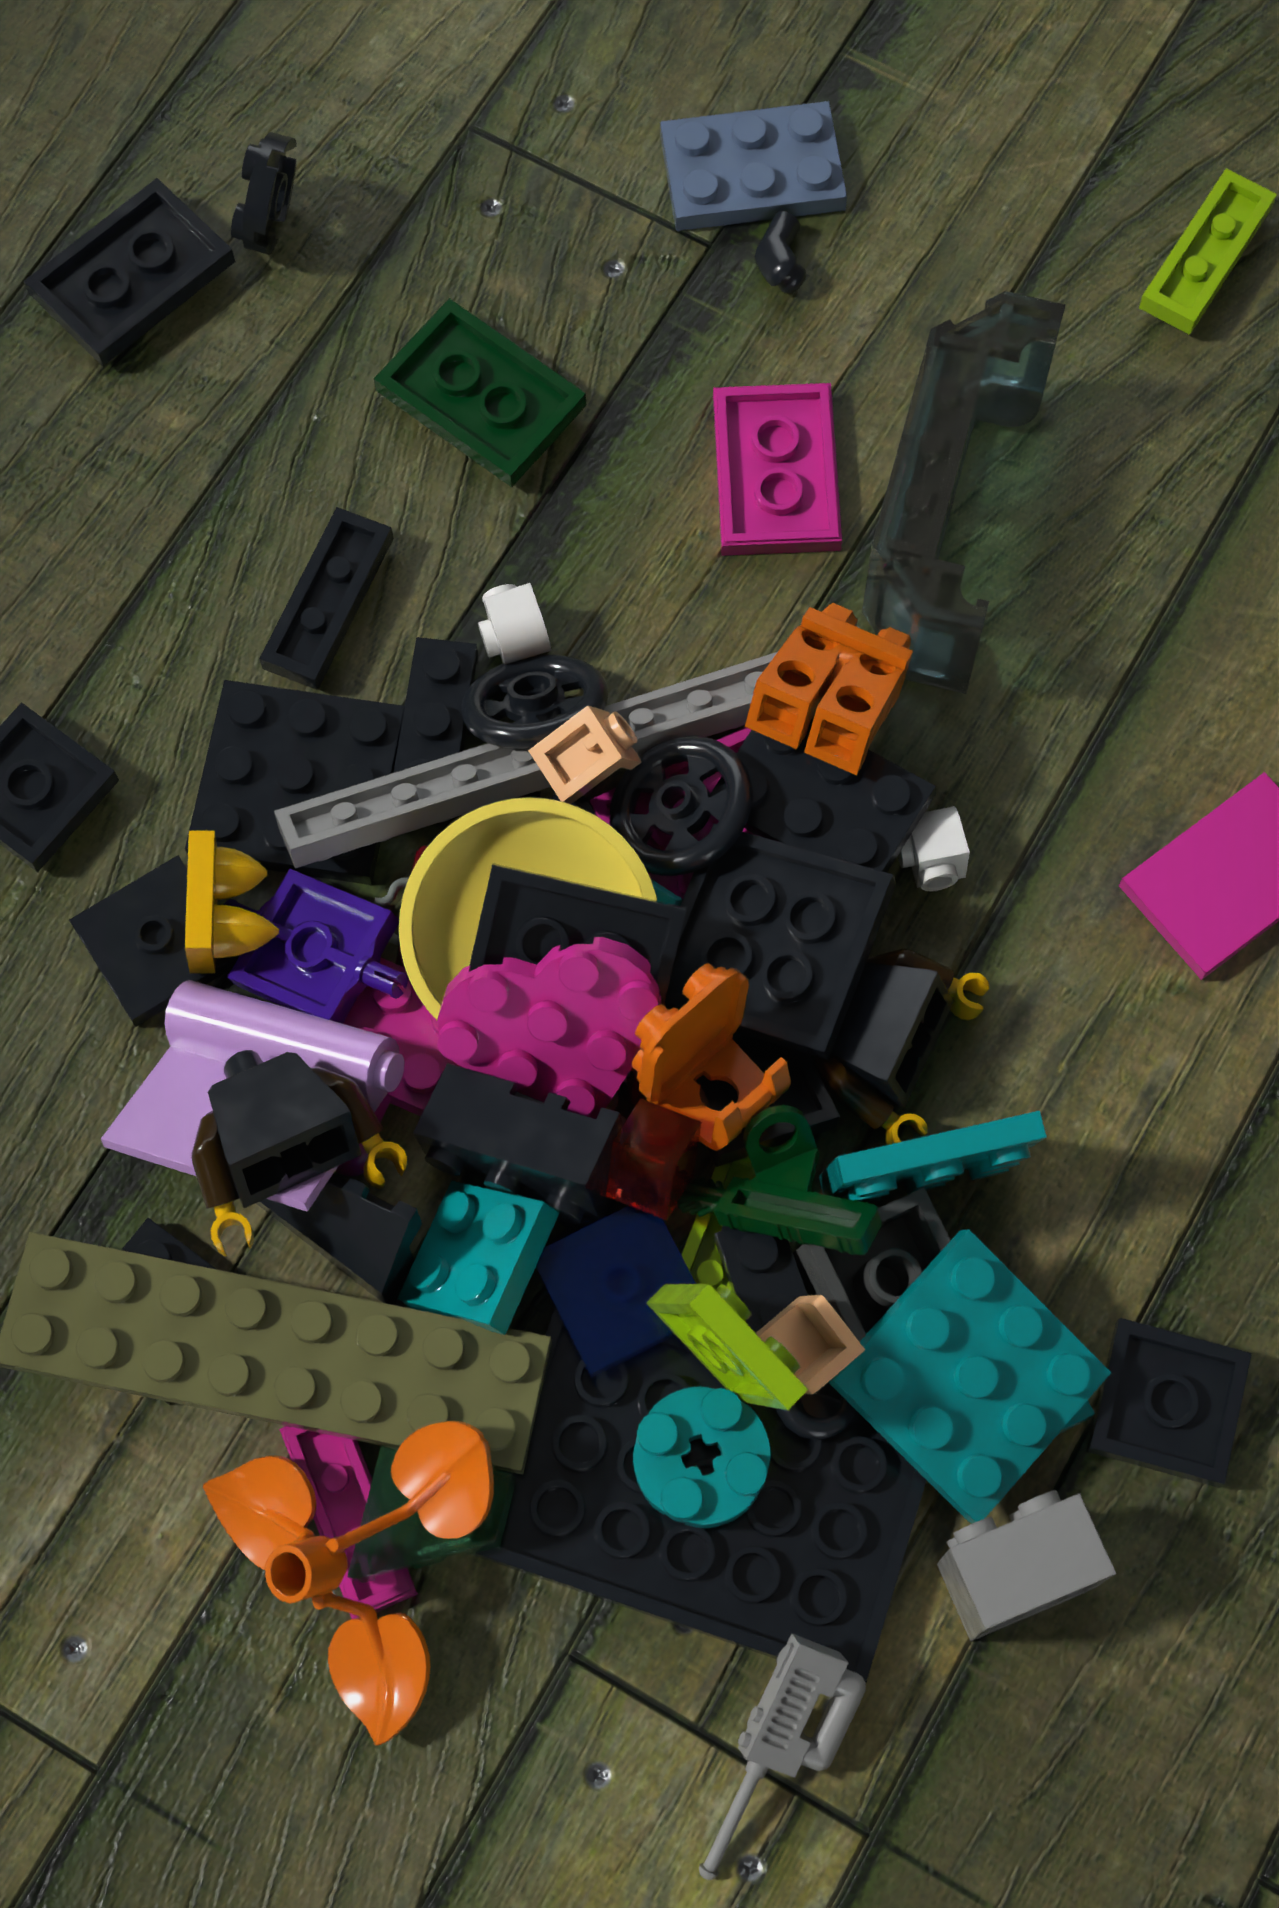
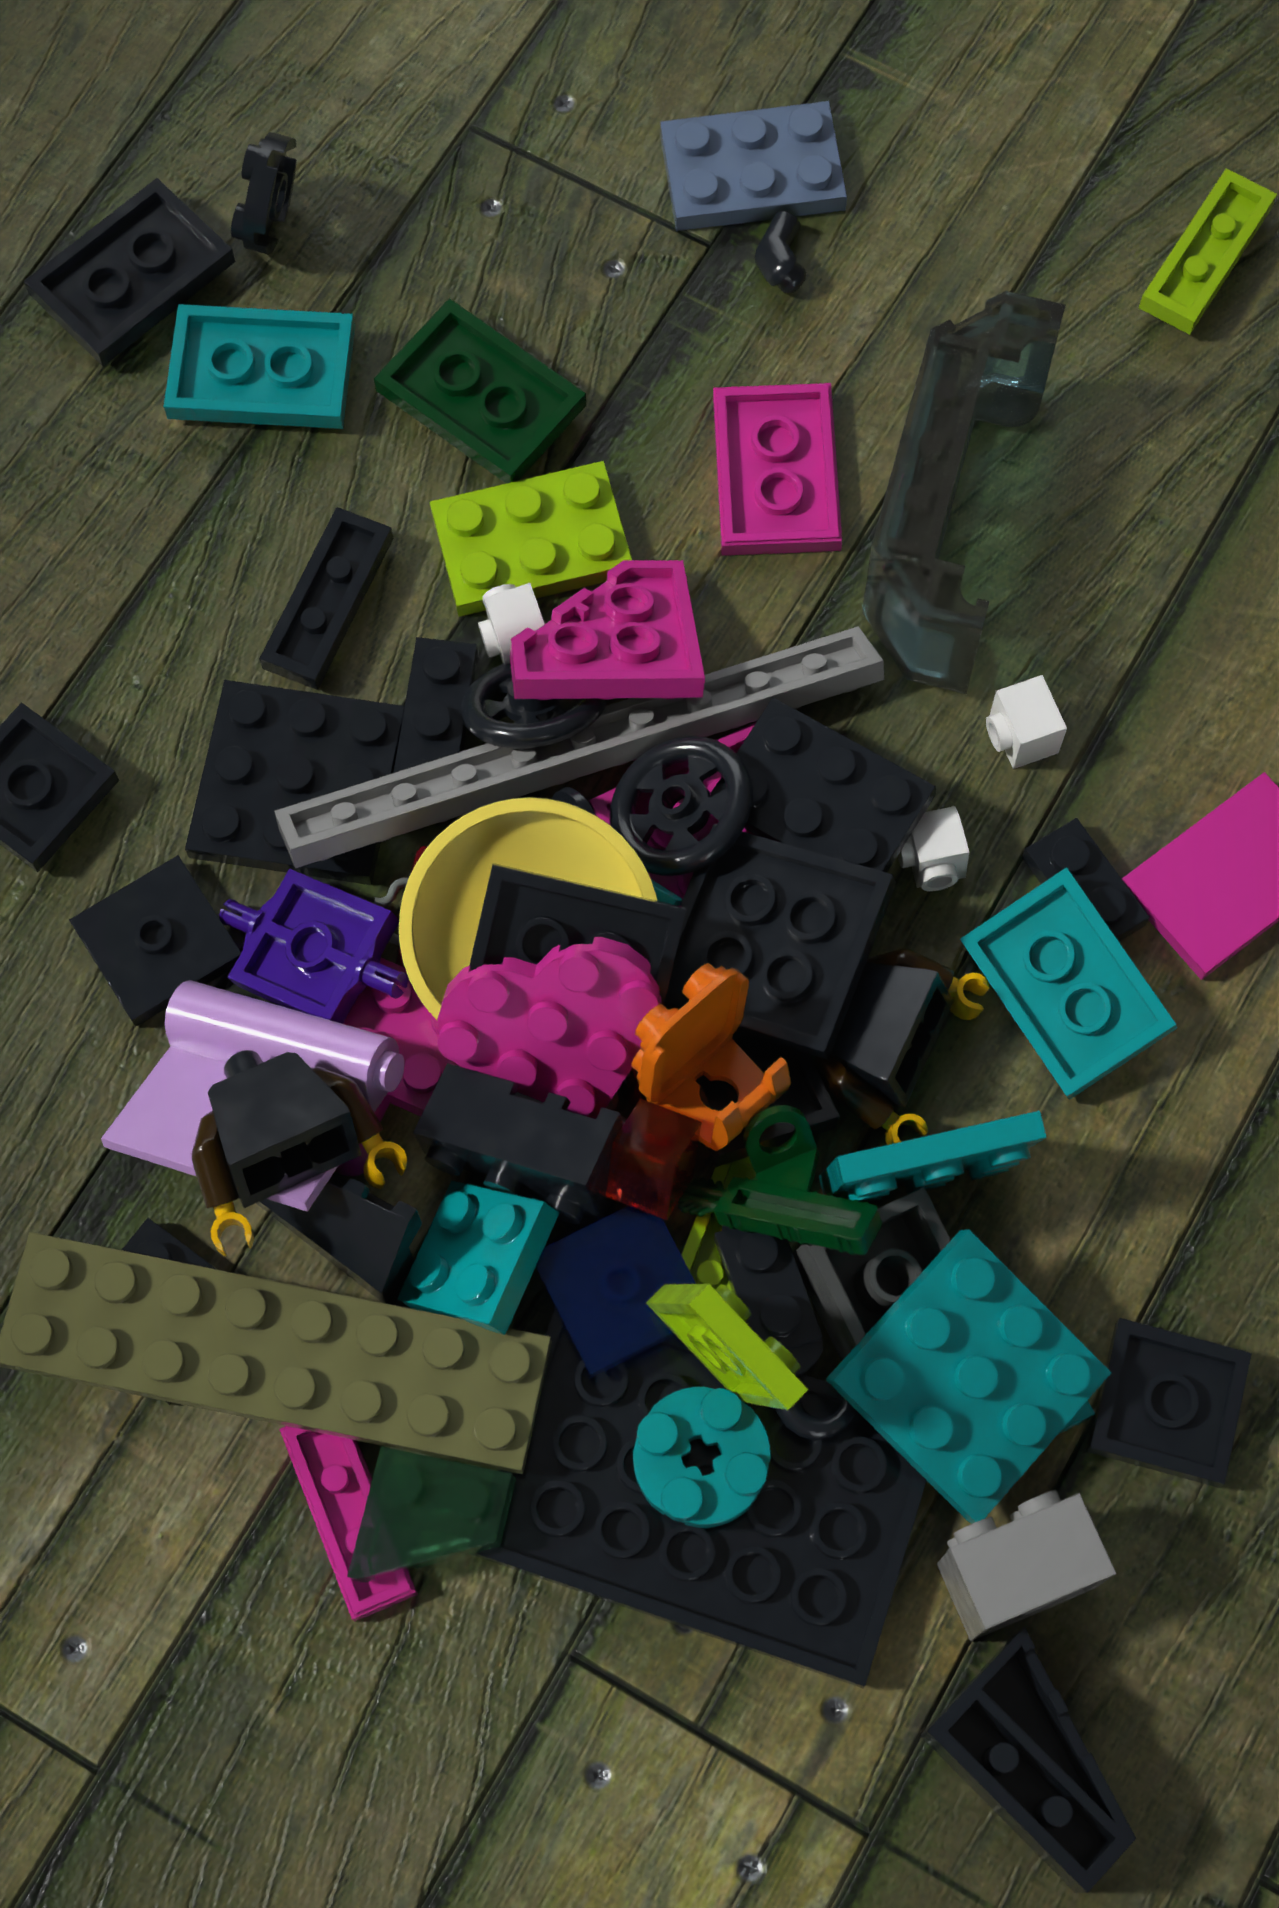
yellow tile [185,831,279,973] -> none
orange plant [203,1421,494,1745] -> none
light nougat bracket [528,705,641,804] -> none
light grey piece [699,1634,866,1880] -> none
orange hips [745,603,913,775] -> none
light nougat panel [756,1295,865,1394] -> none
none -> teal plate [163,304,355,429]
none -> lime plate [430,461,632,617]
none -> dark pink plate [510,560,705,700]
none -> black wedge [920,1627,1136,1893]
none -> teal plate [960,867,1178,1100]
none -> white plate [986,675,1067,769]
none -> black plate [1022,818,1150,942]

